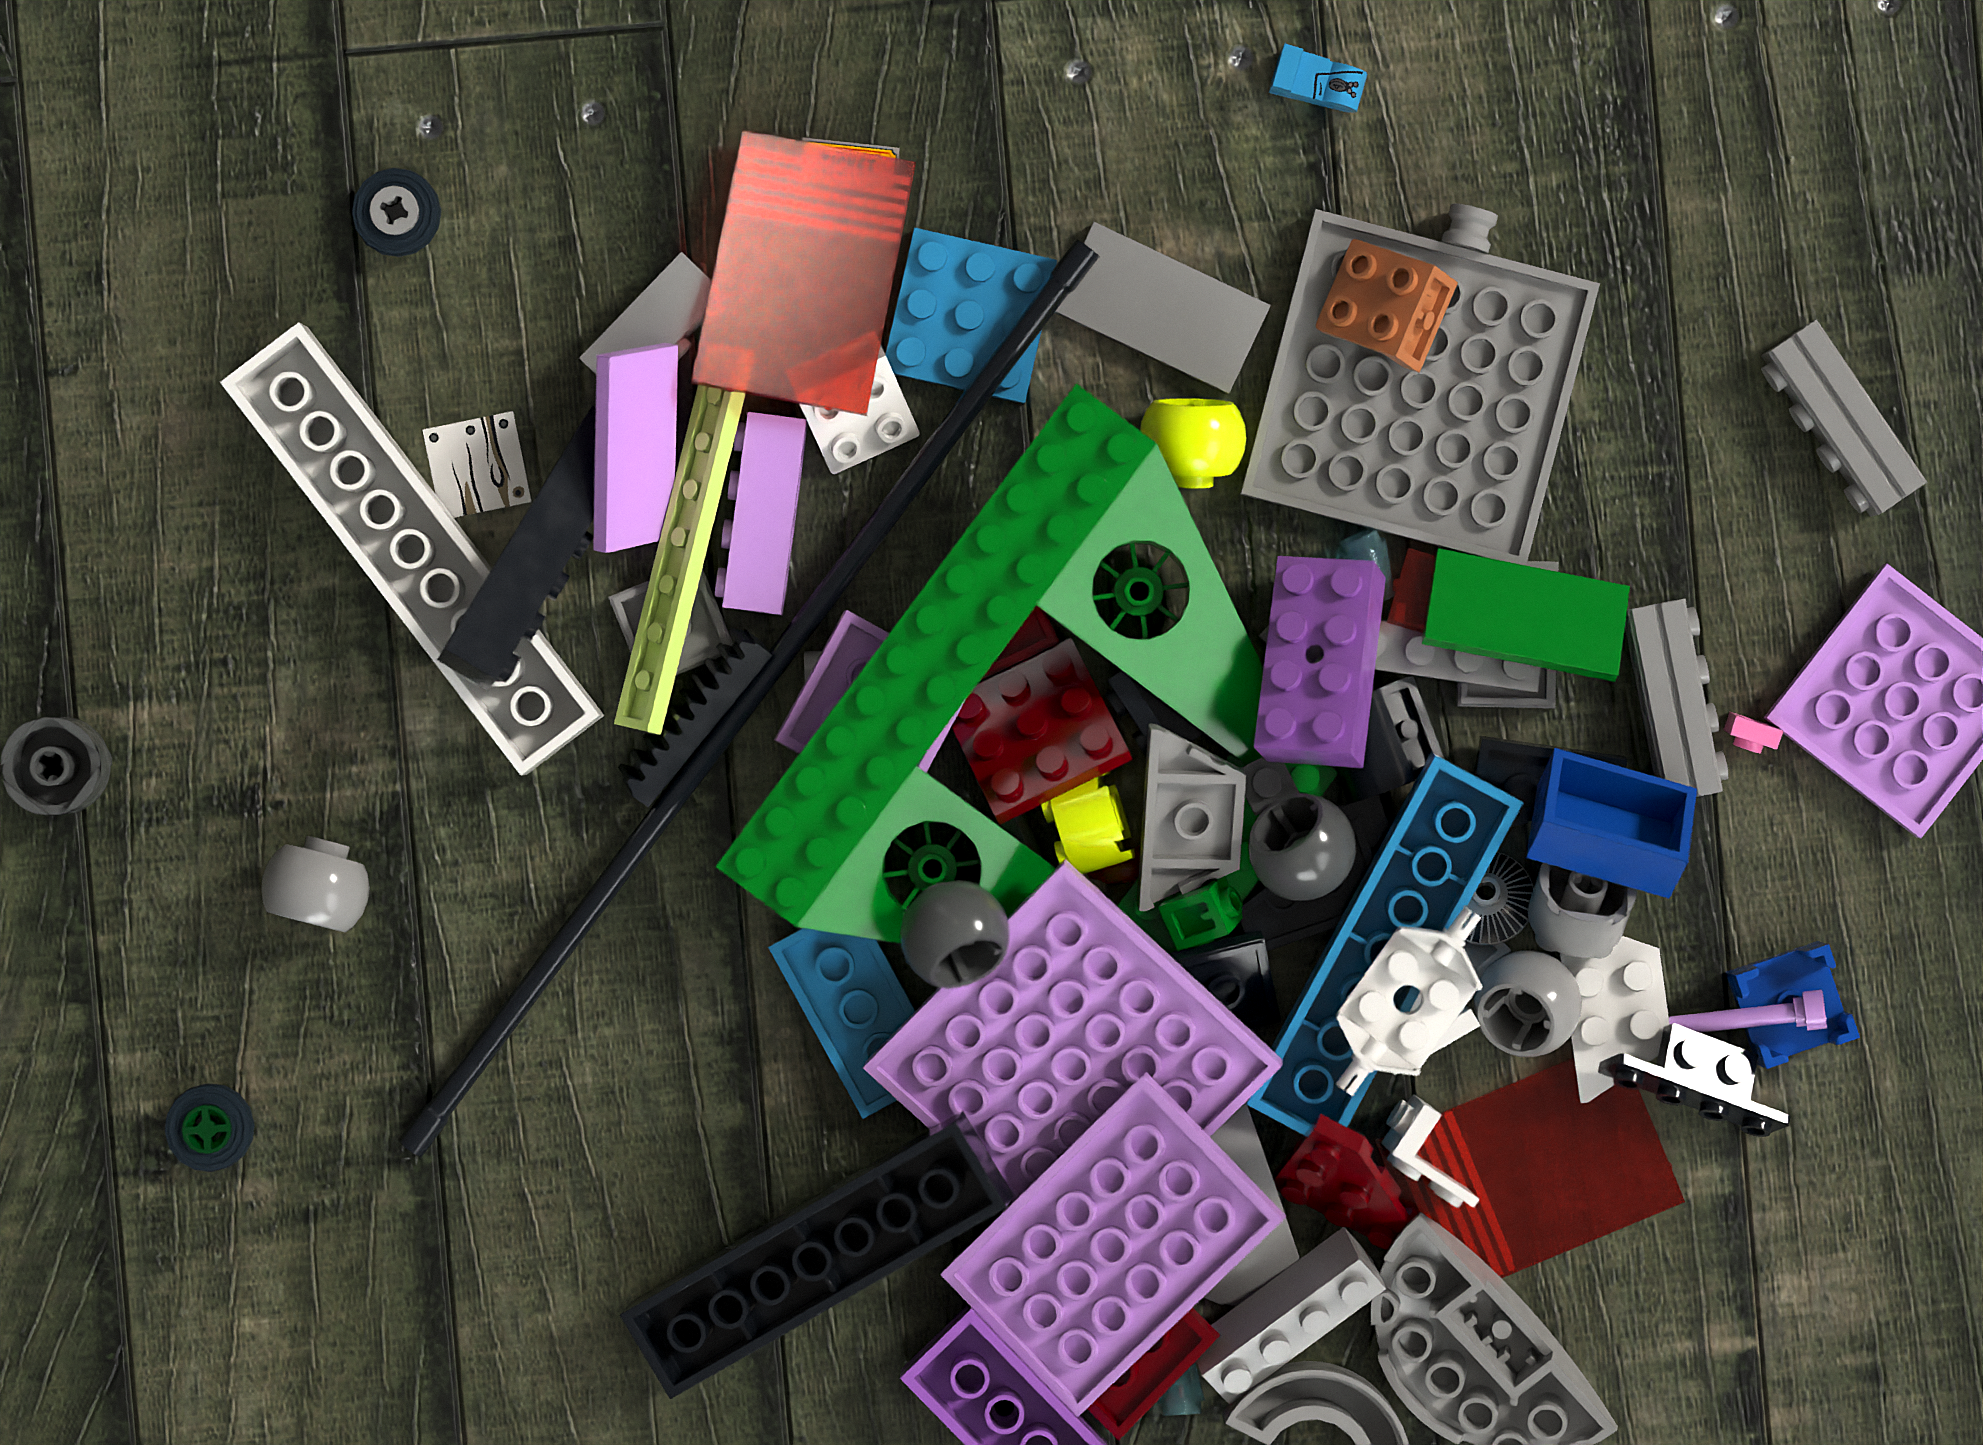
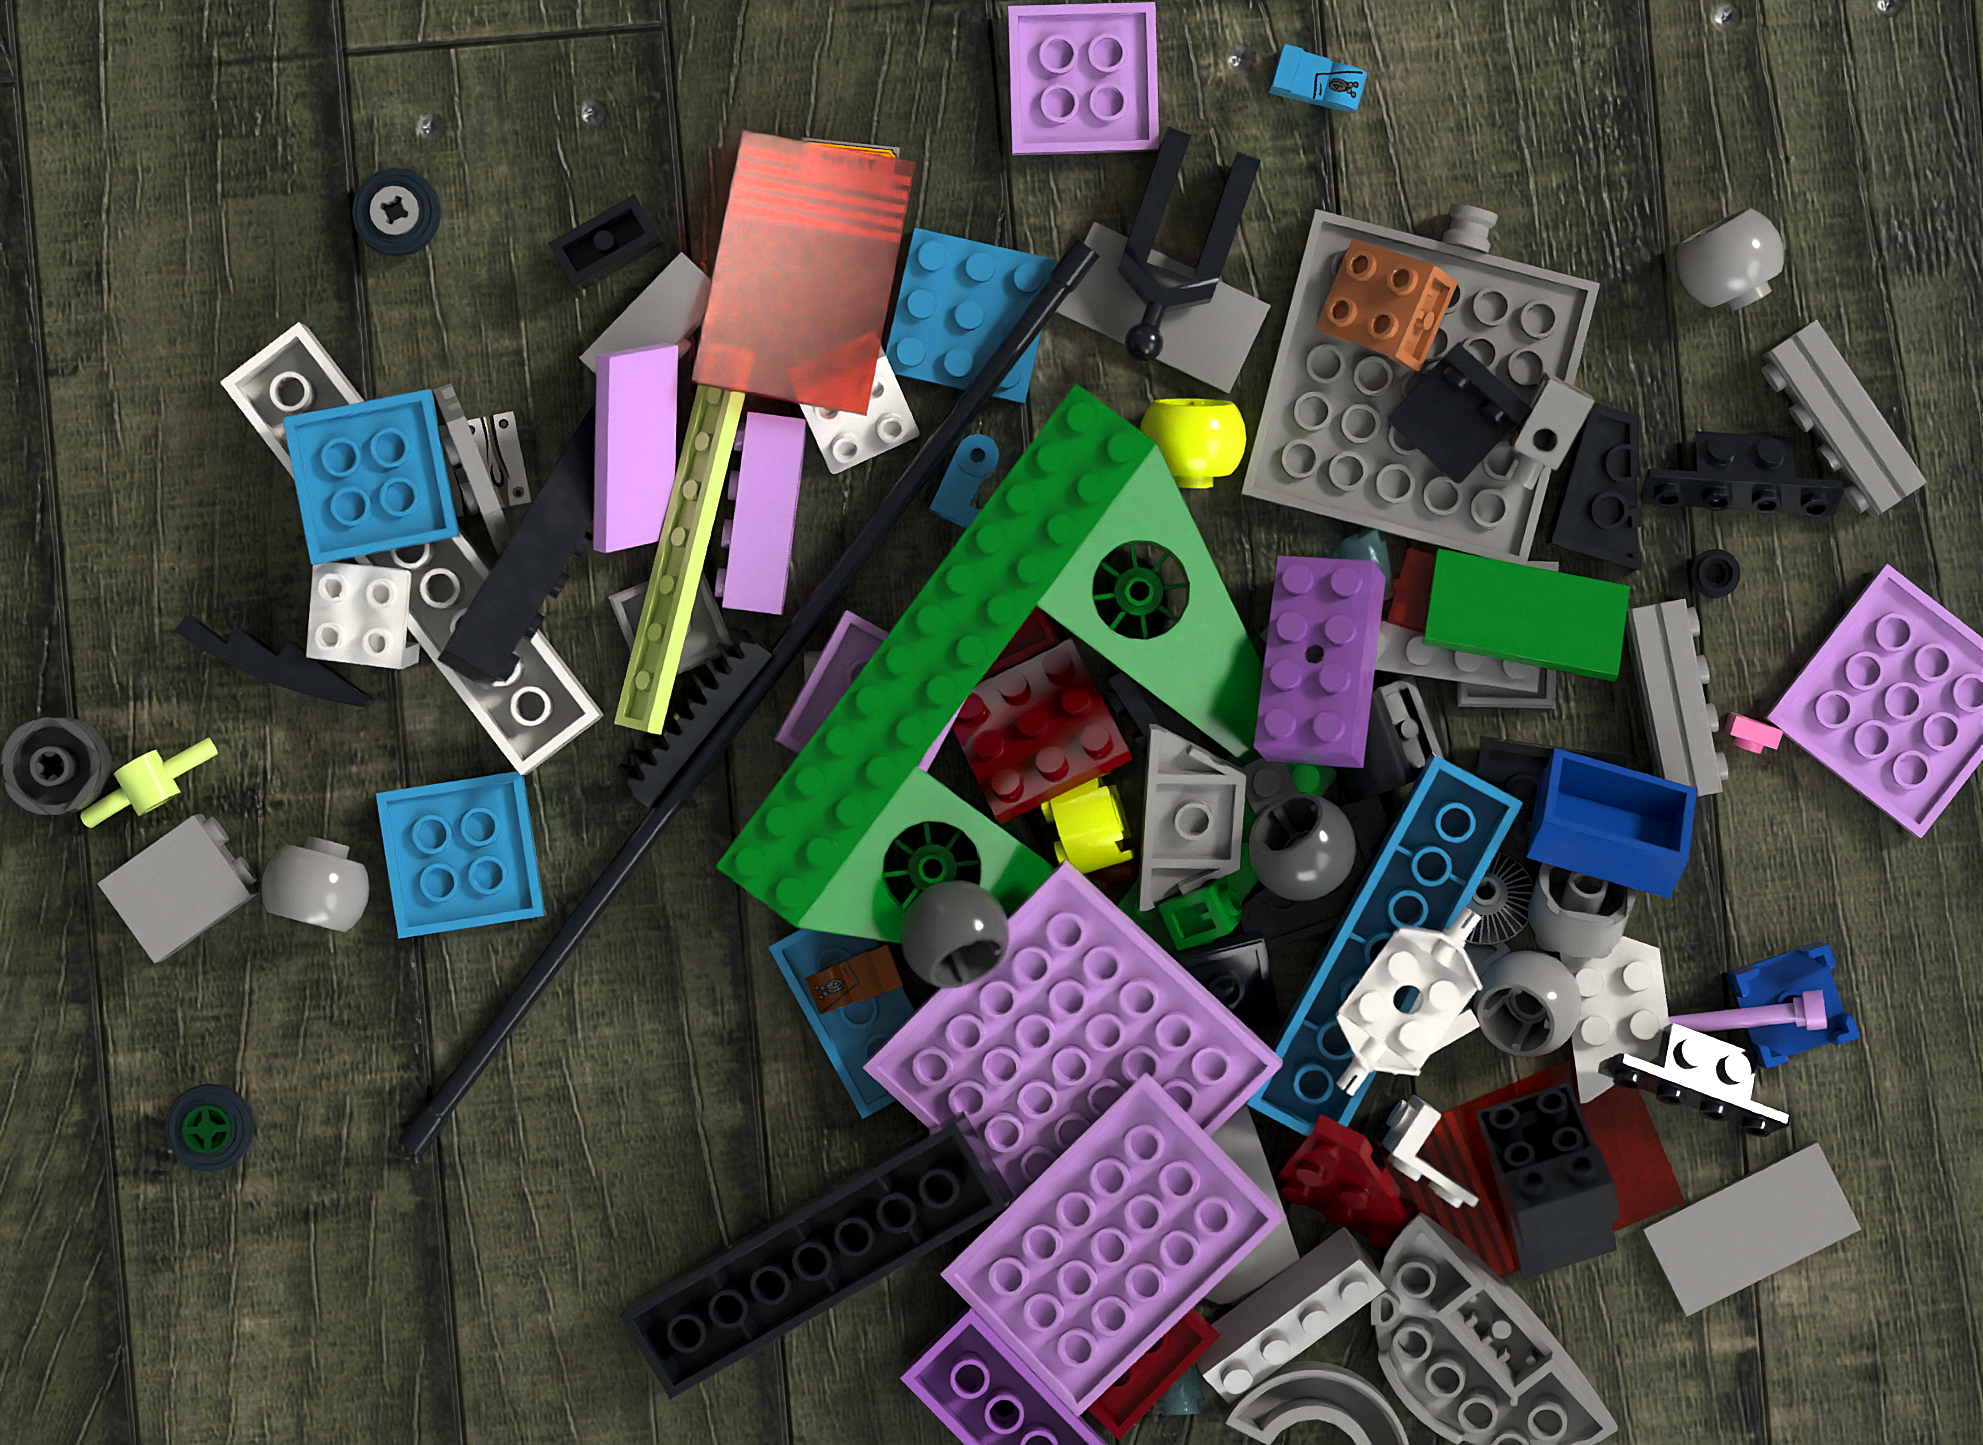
none -> yellowish green piece [80,737,218,828]
none -> light grey brick [97,814,259,964]
none -> black slope [174,615,375,707]
none -> dark azure plate [283,389,460,565]
none -> white bracket [306,561,420,669]
none -> dark azure plate [376,771,546,939]
none -> light grey wing [433,383,512,558]
none -> black brick [548,194,663,292]
none -> reddish brown leg [805,942,905,1015]
none -> dark azure leg [929,434,999,529]
none -> lavender plate [1008,2,1159,156]
none -> black piece [1117,126,1260,361]
none -> black bracket [1387,342,1532,484]
none -> black brick [1474,1082,1620,1280]
none -> light grey torso [1506,371,1595,490]
none -> black wing [1546,402,1641,571]
none -> black bracket [1641,431,1844,517]
none -> light grey tile [1641,1140,1861,1317]
none -> light grey wheel [1675,208,1784,311]
none -> black plate [1691,549,1741,598]

